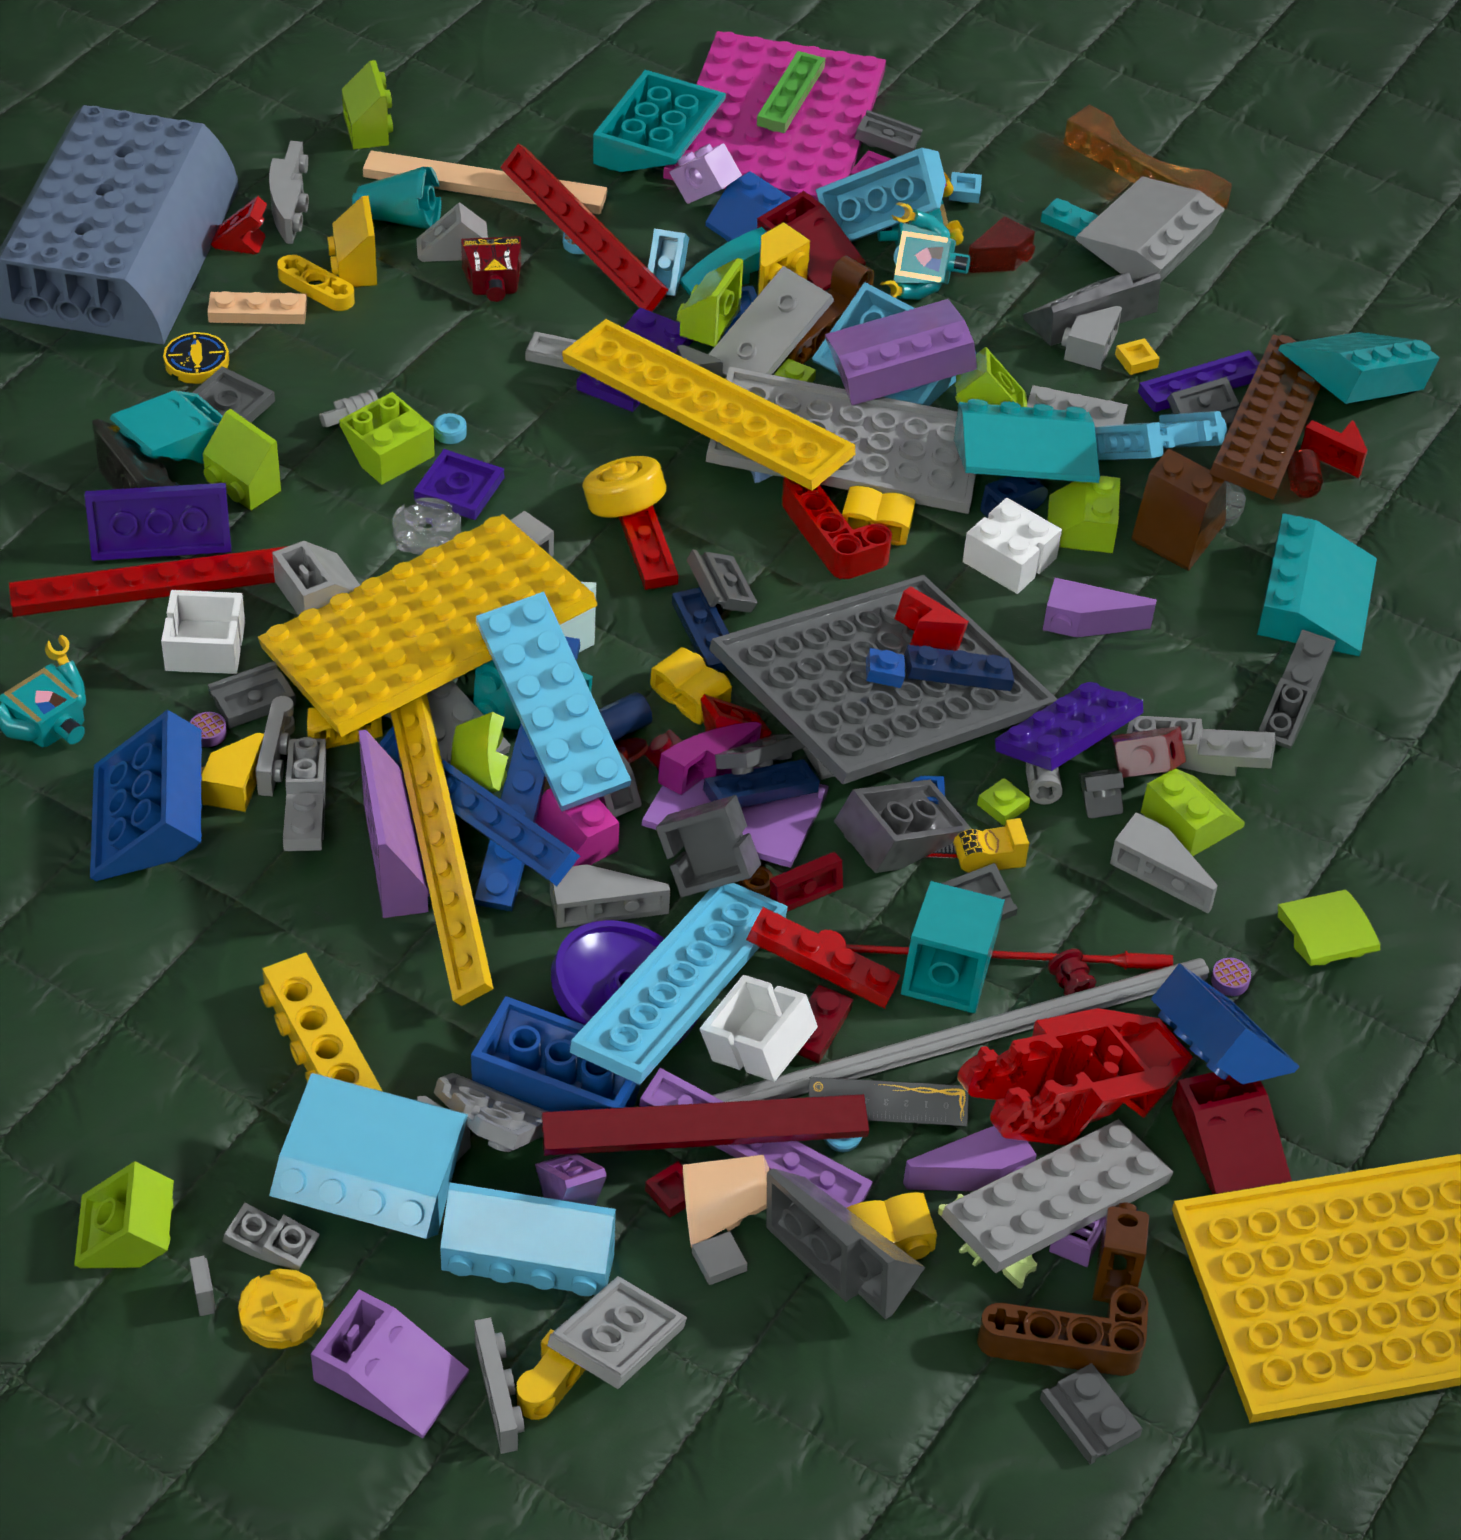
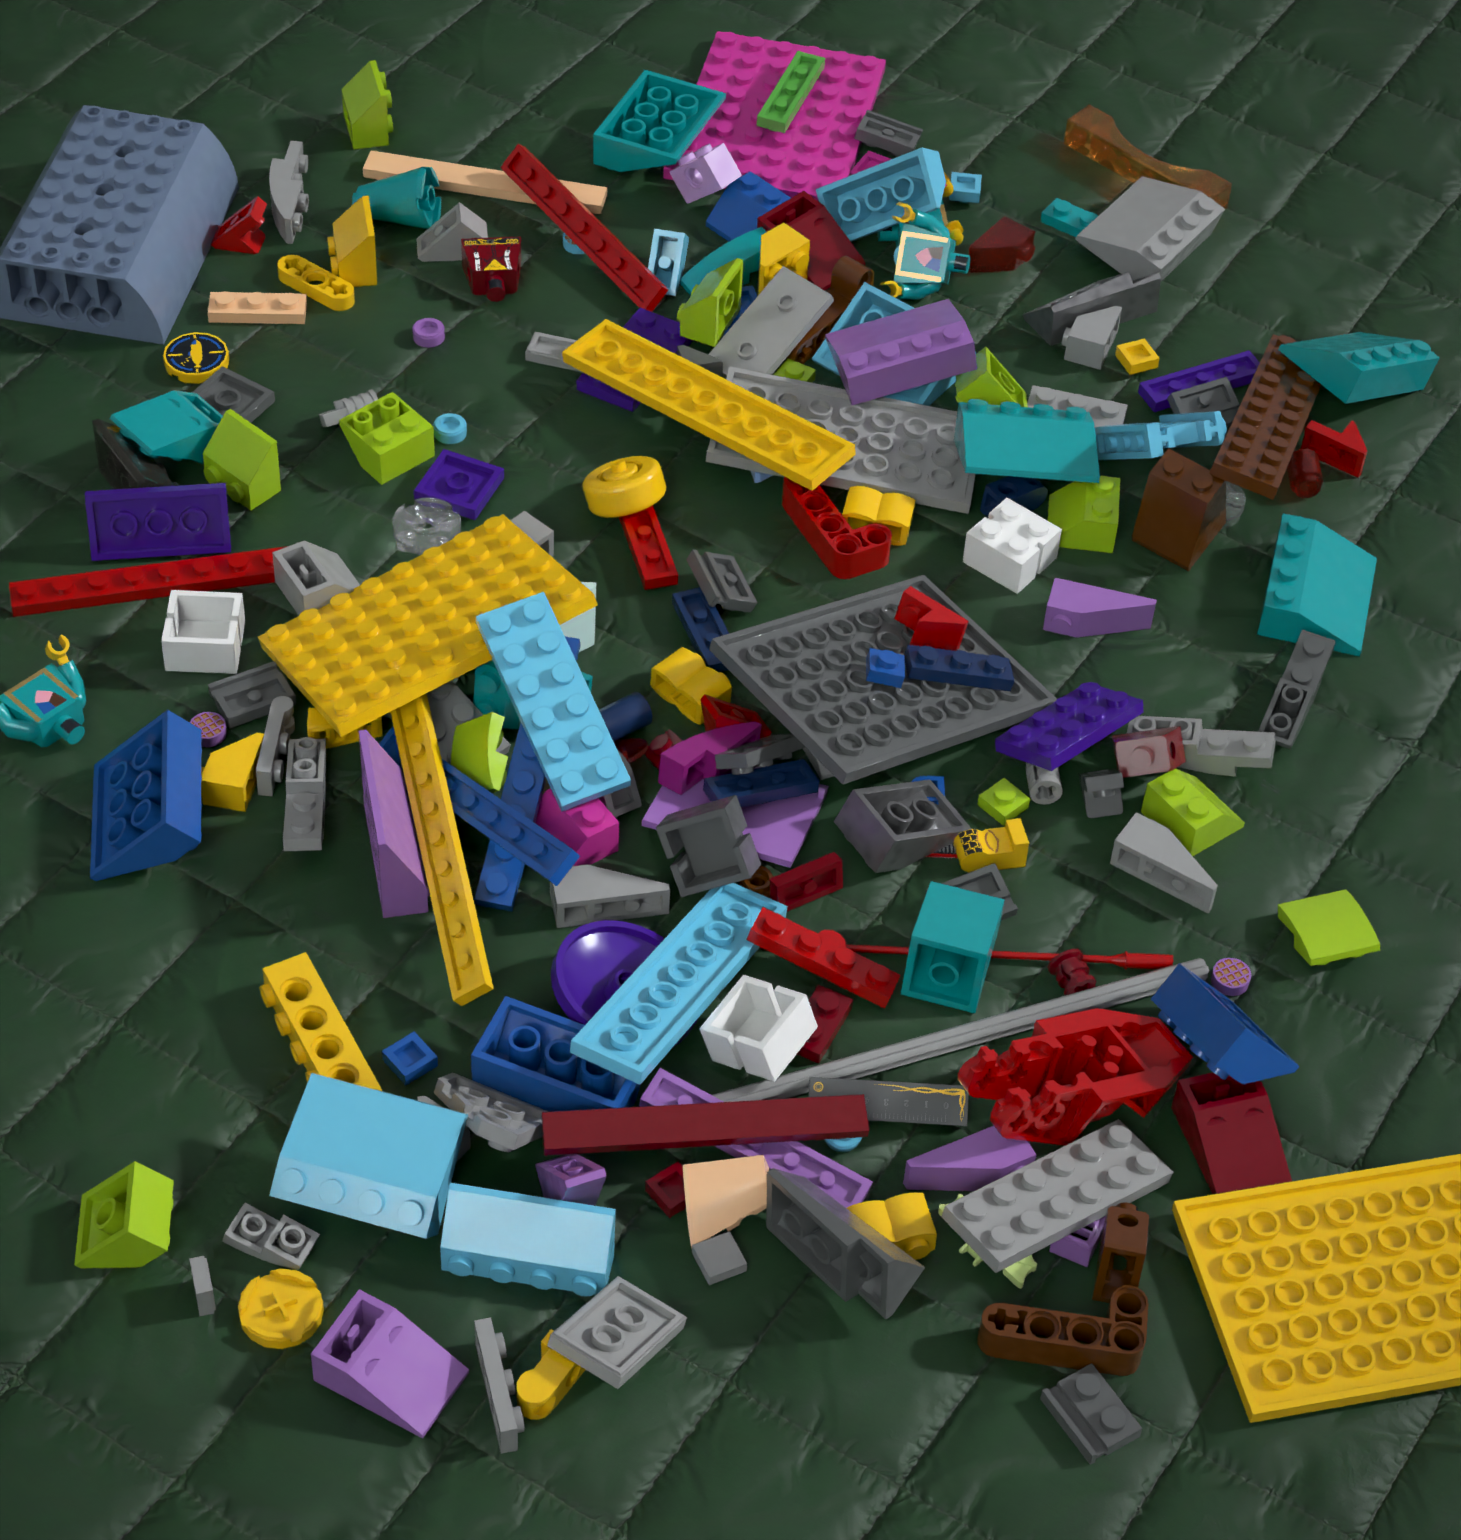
none -> blue plate [382,1031,438,1086]
none -> medium lavender tile [412,318,445,348]

